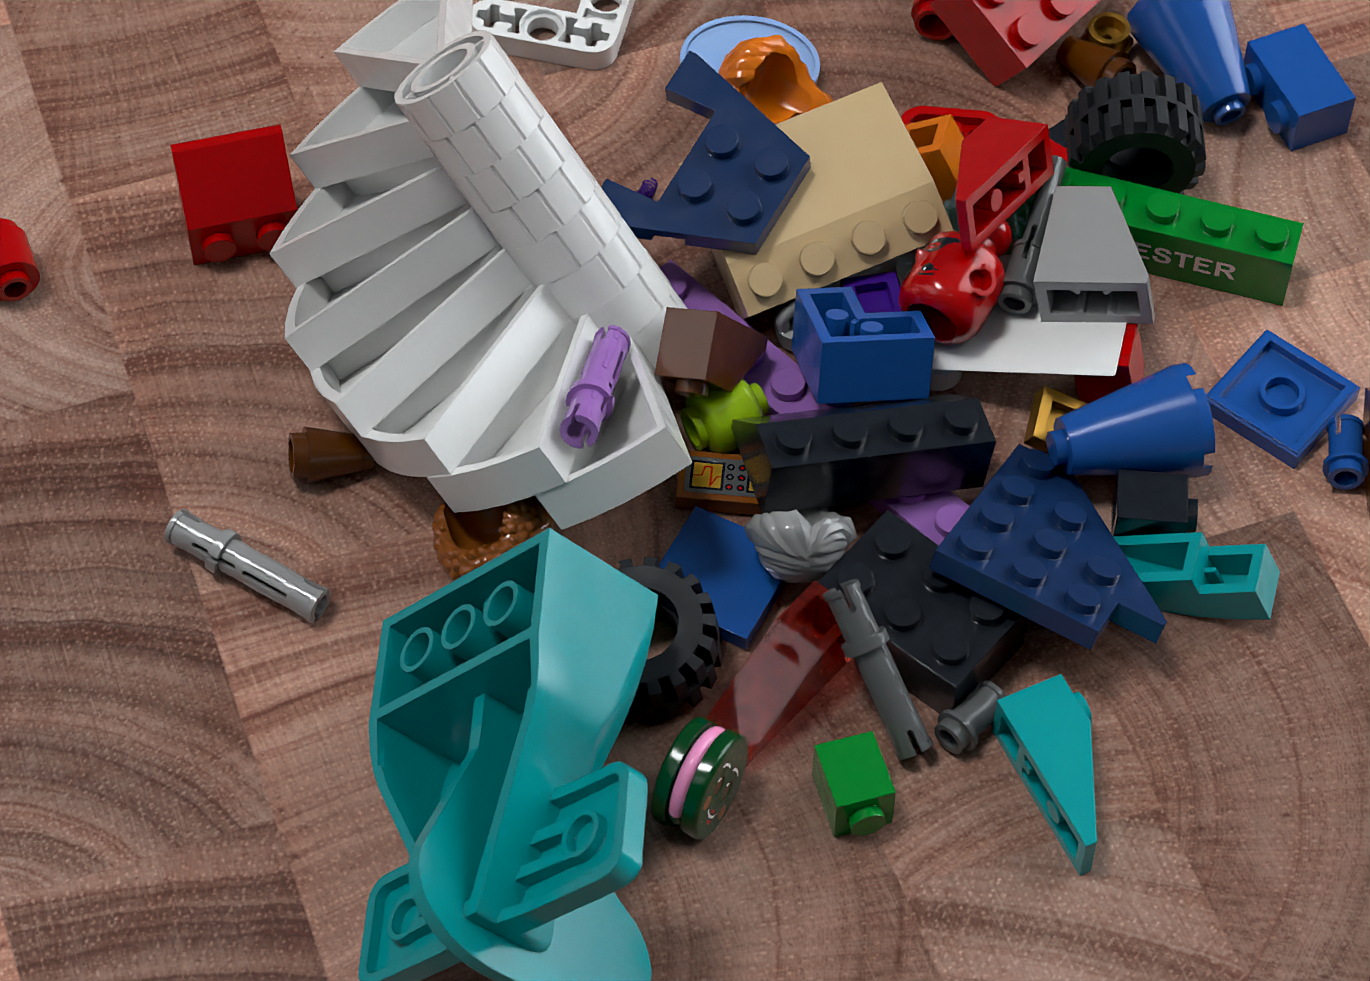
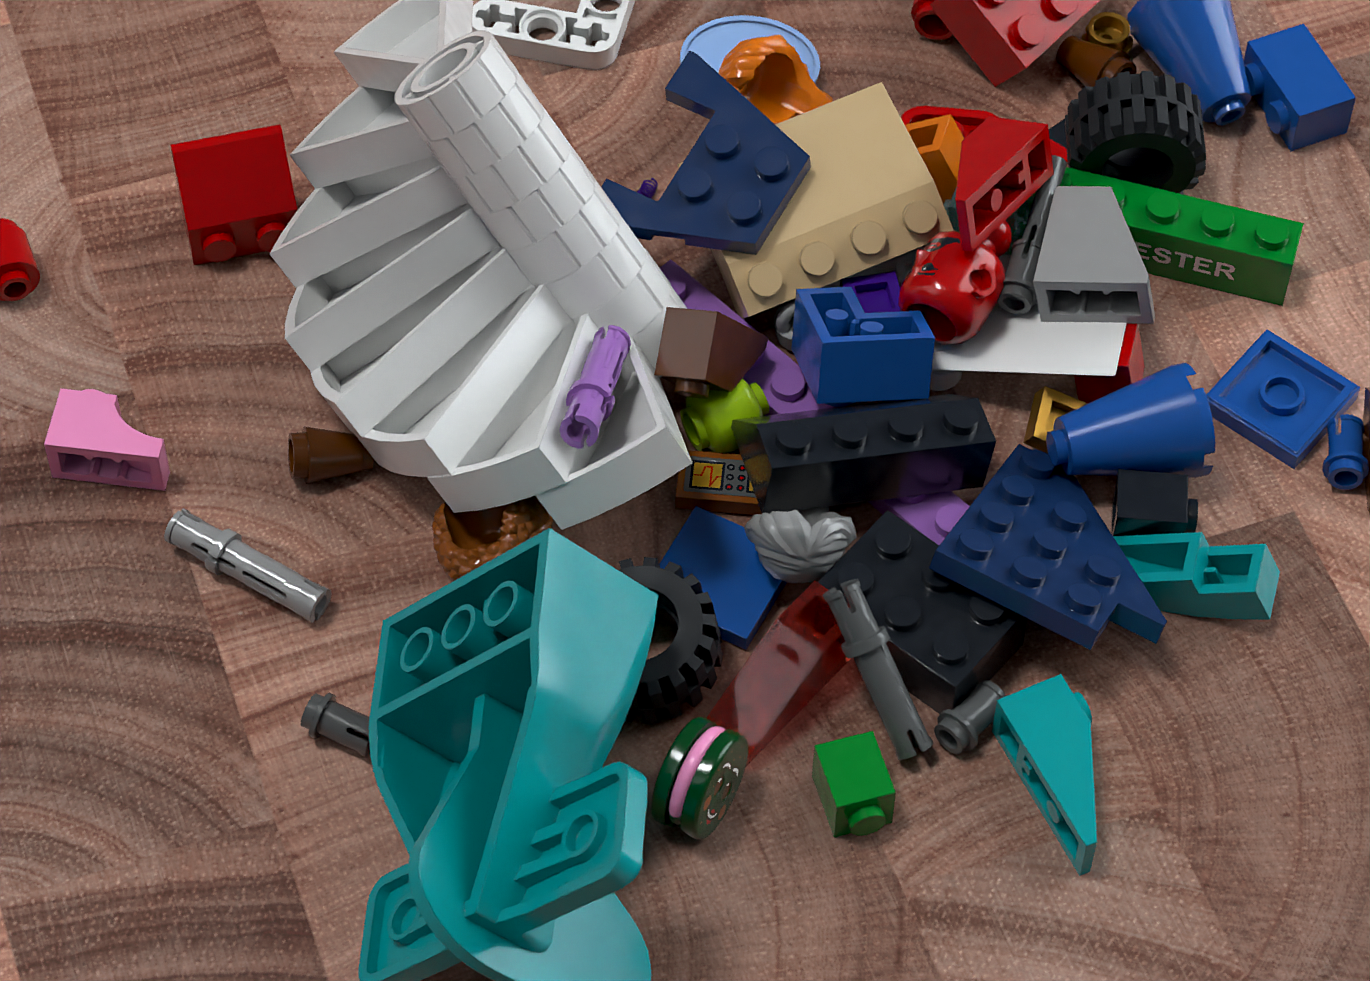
none -> bright pink arch [44,388,170,491]
none -> dark grey pin [301,692,370,757]

